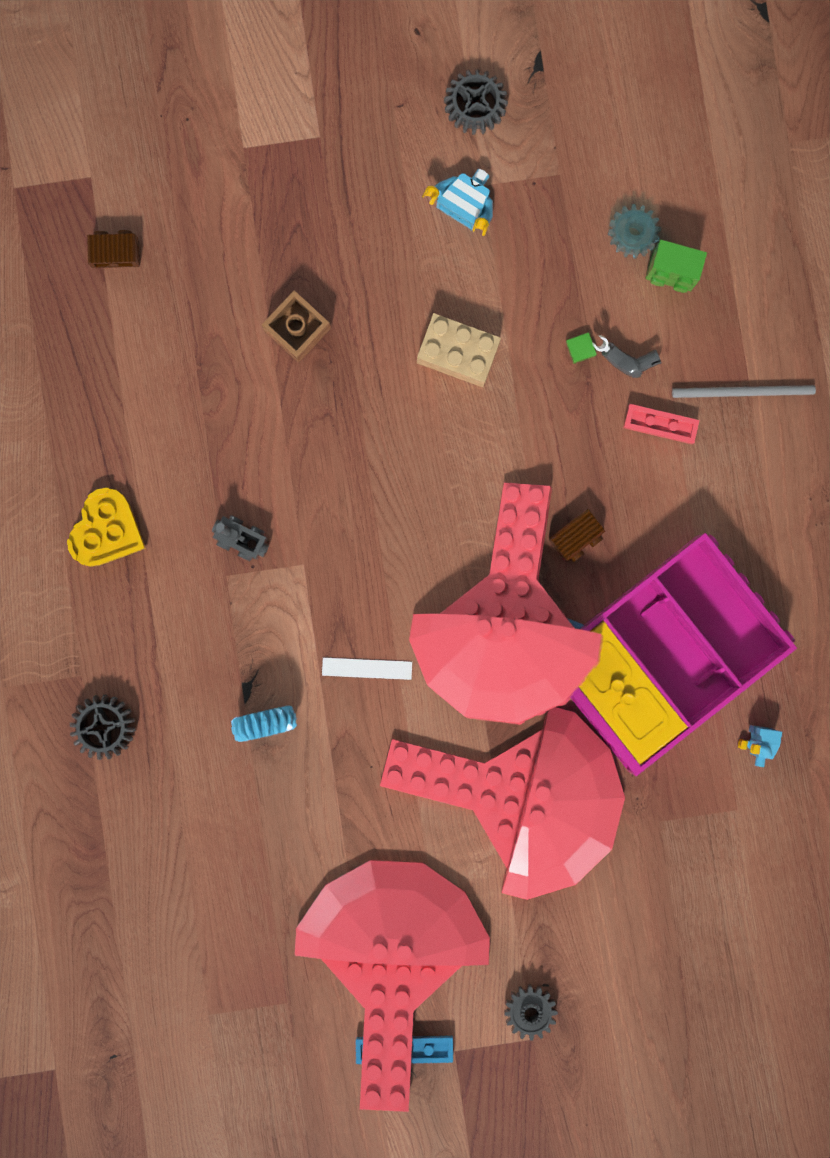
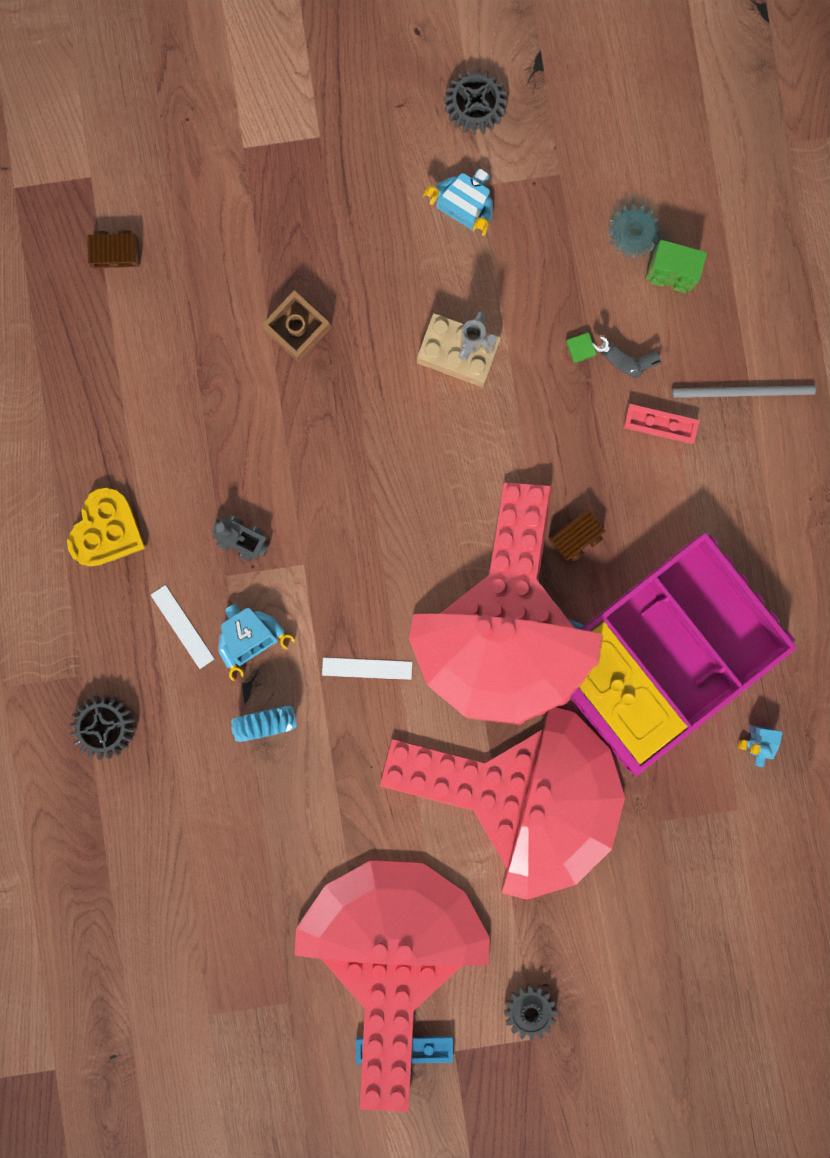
none -> white sticker [151,585,214,669]
none -> medium azure torso [218,604,295,681]
none -> light grey pin [458,312,497,361]

